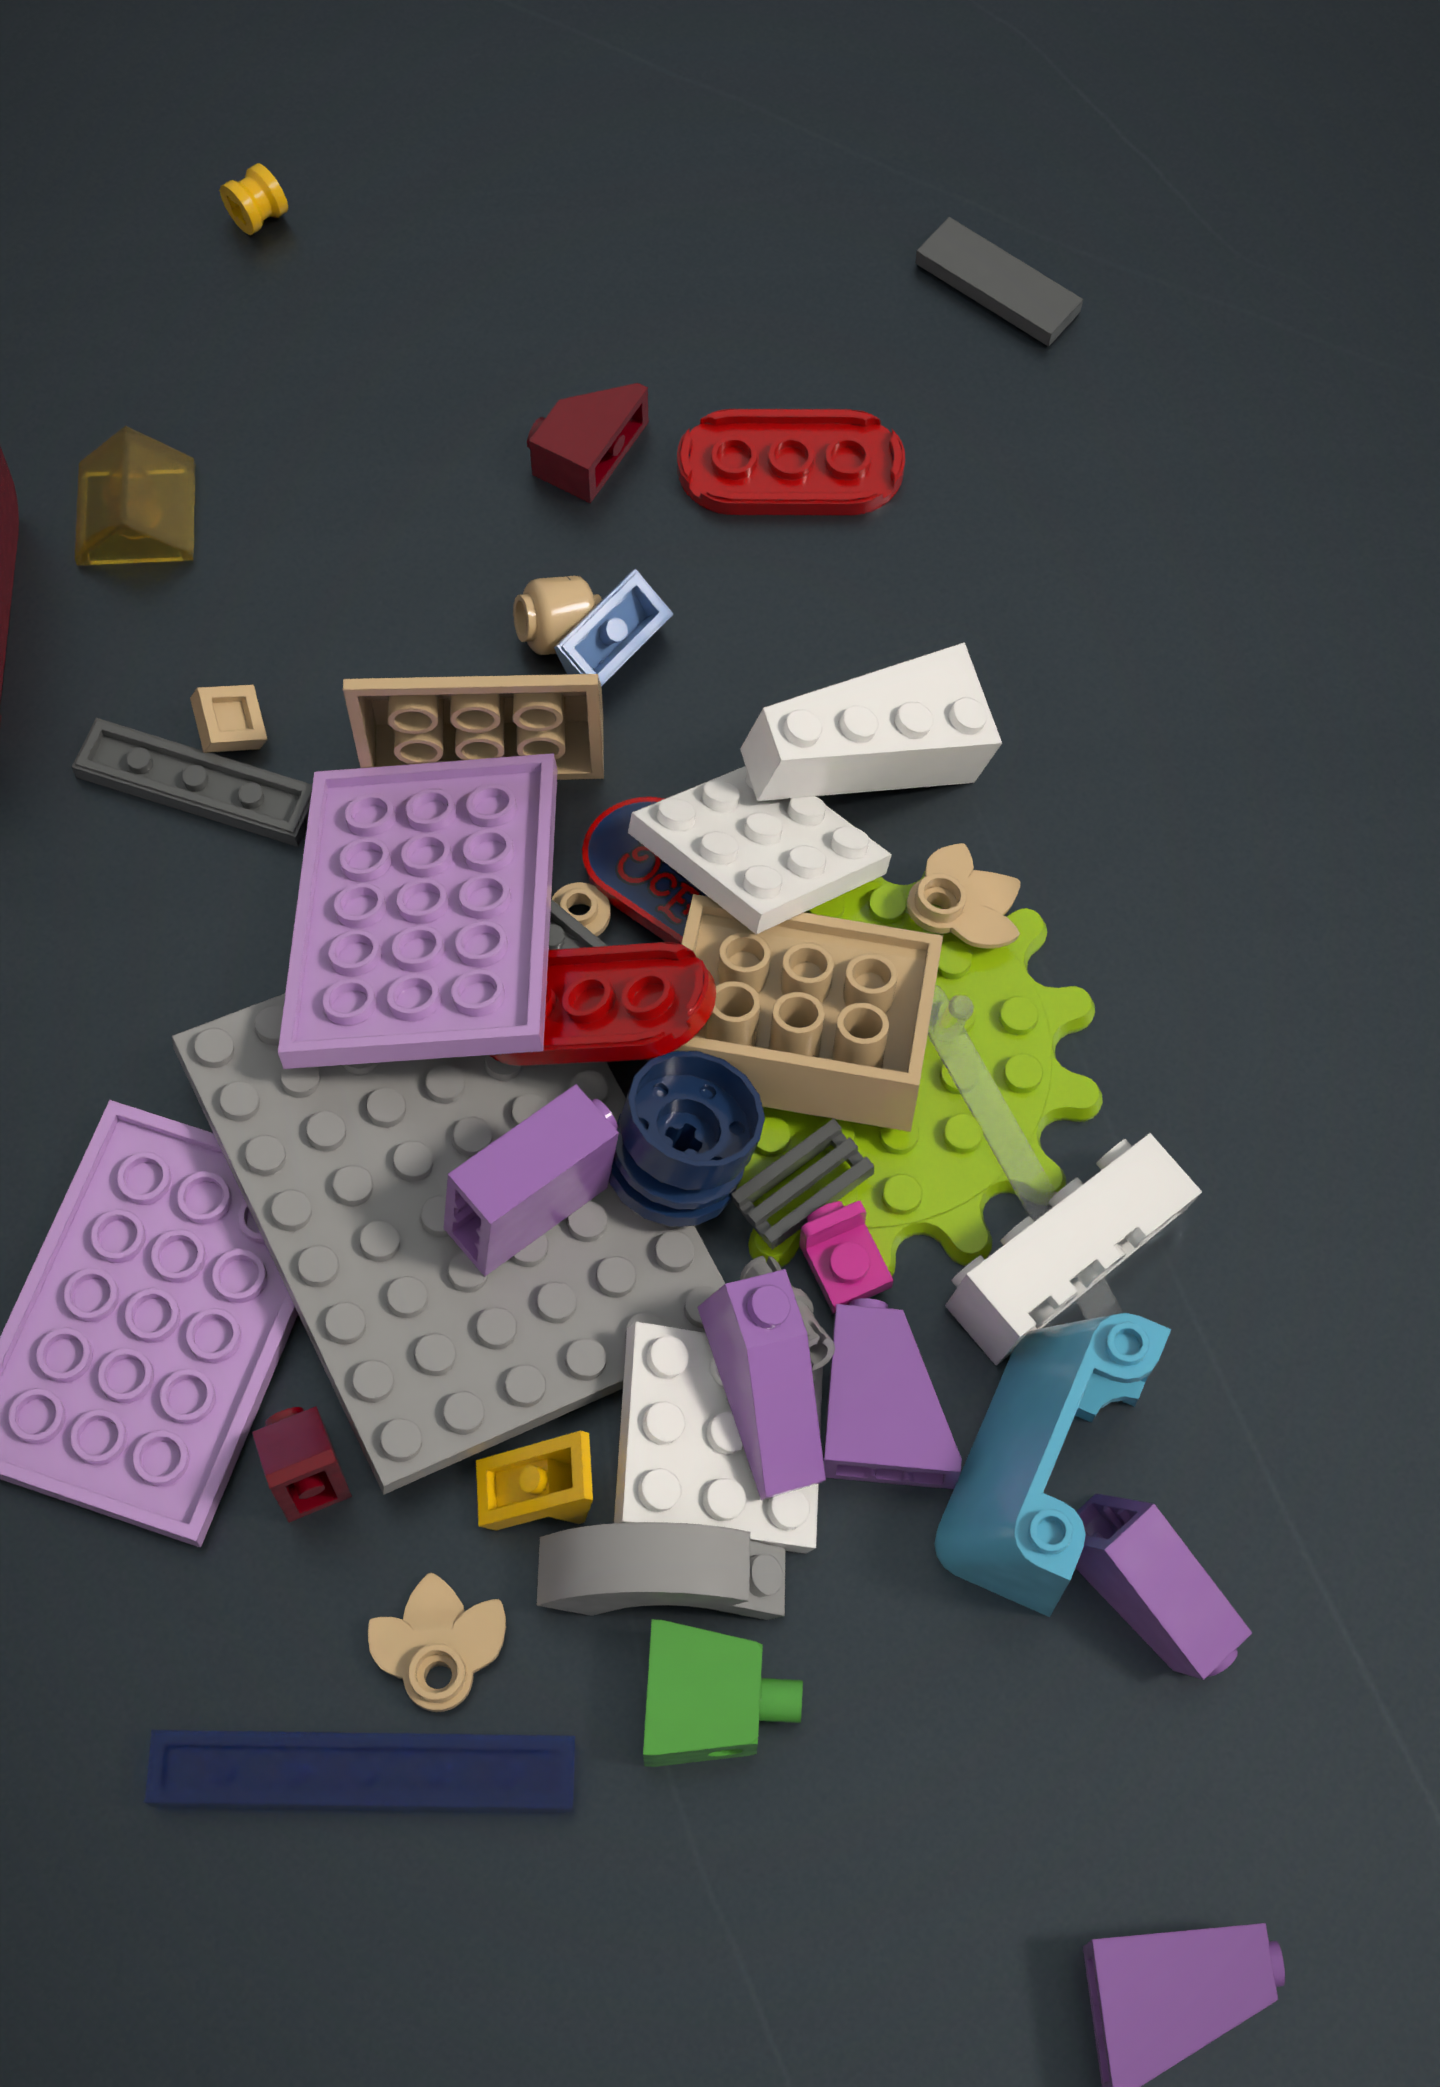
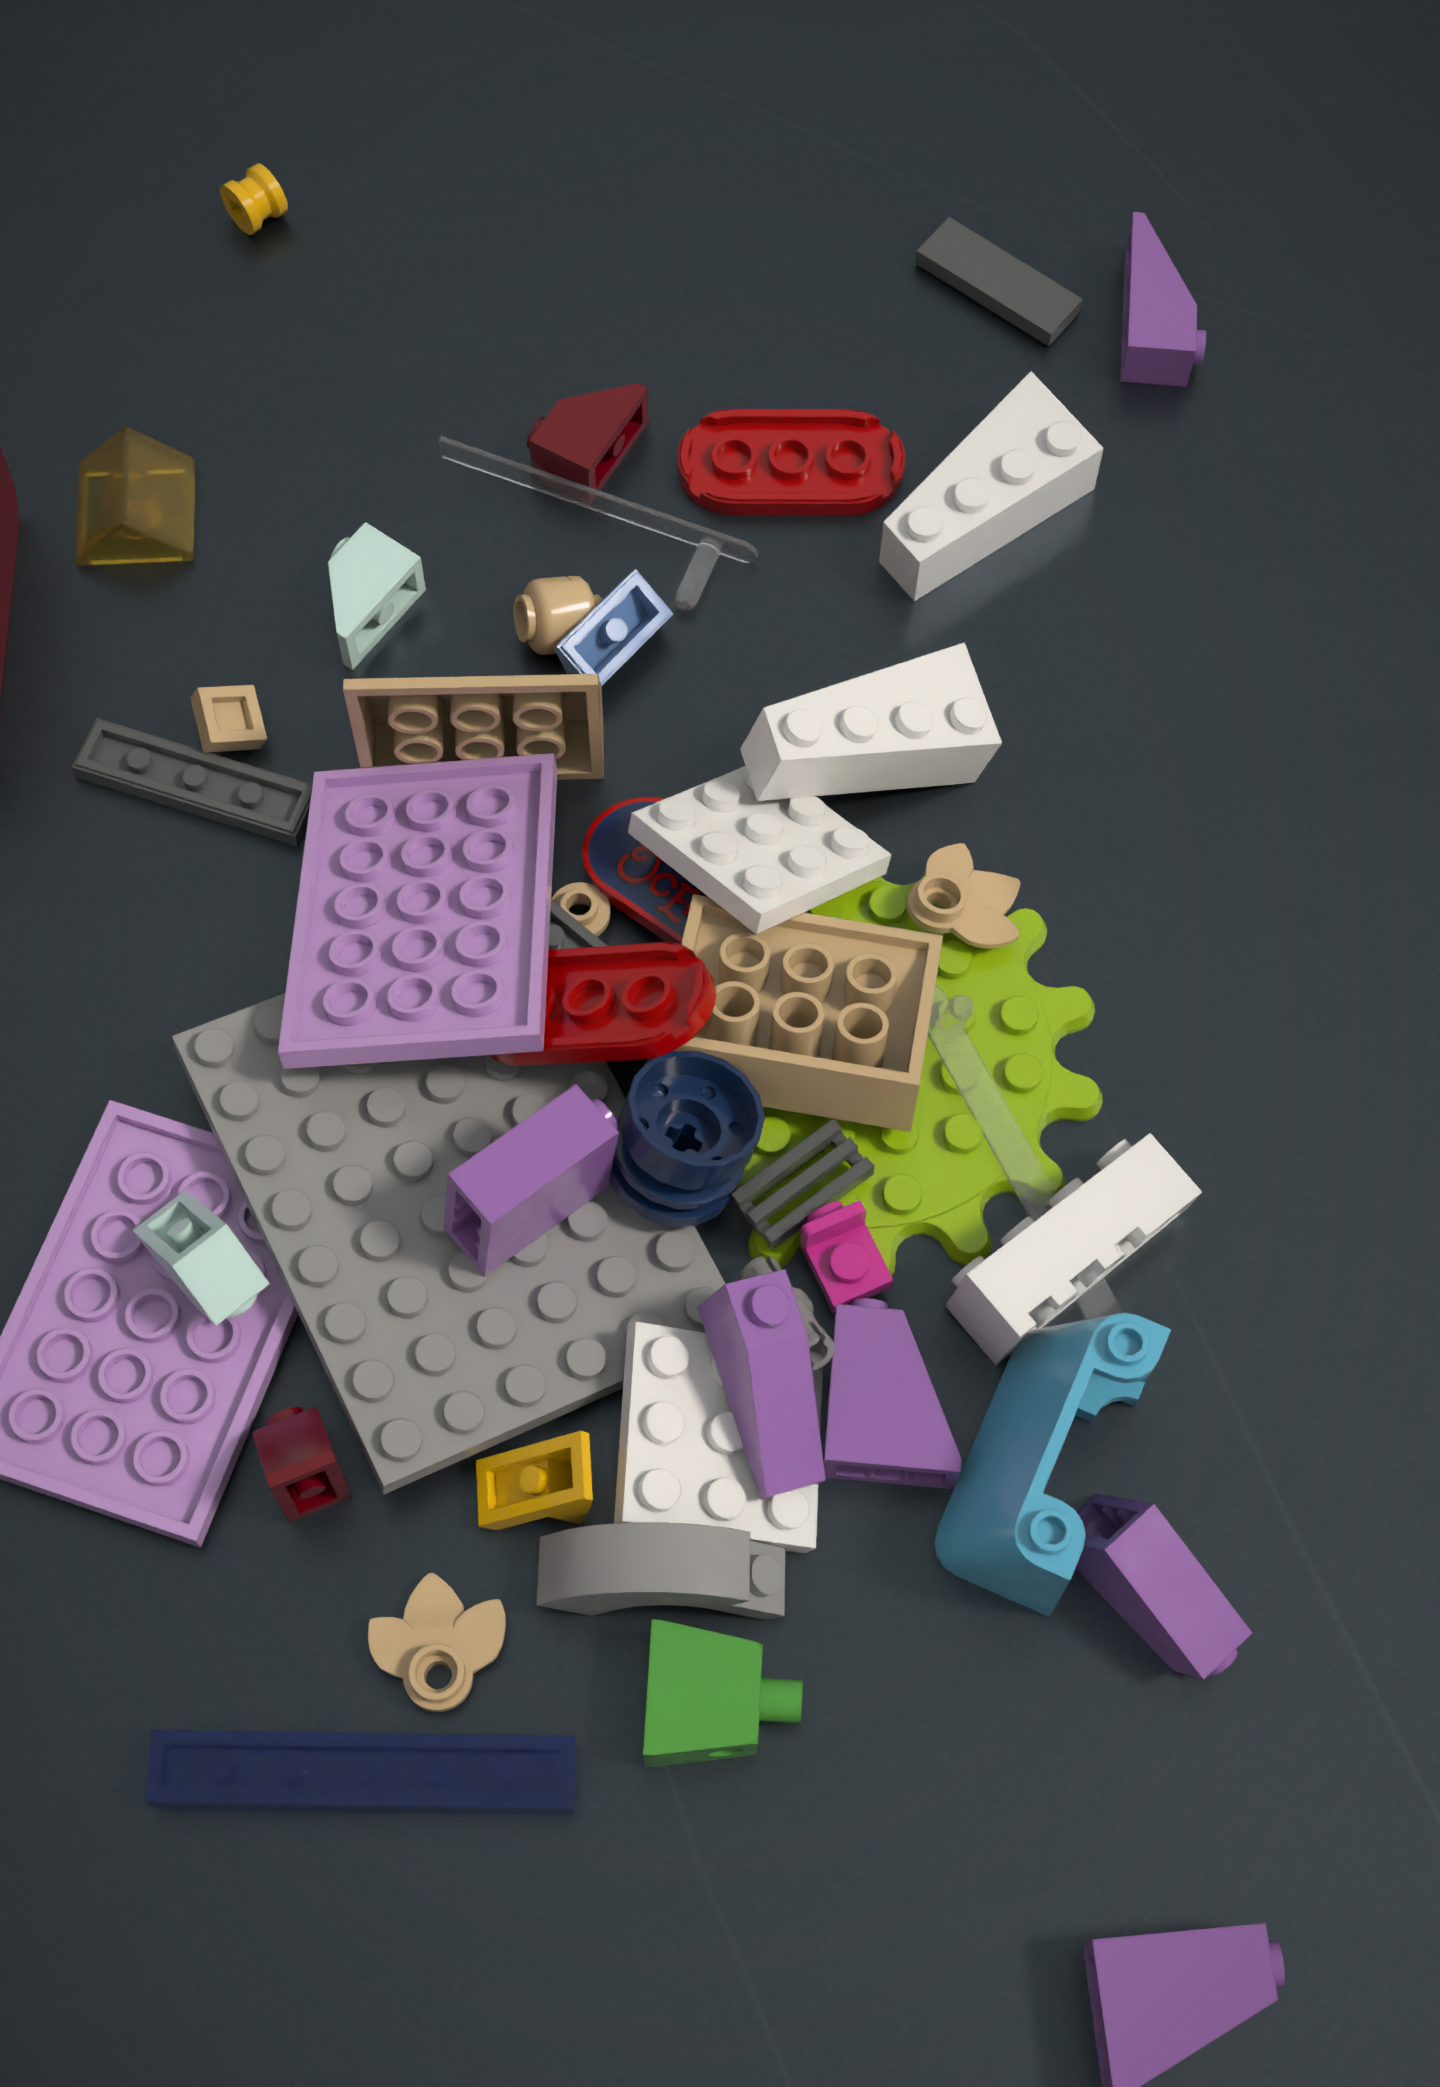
none -> light aqua slope [132,1190,270,1326]
none -> light aqua slope [328,522,426,670]
none -> clear piece [439,436,758,610]
none -> white wedge [879,371,1104,601]
none -> medium lavender slope [1120,212,1206,387]

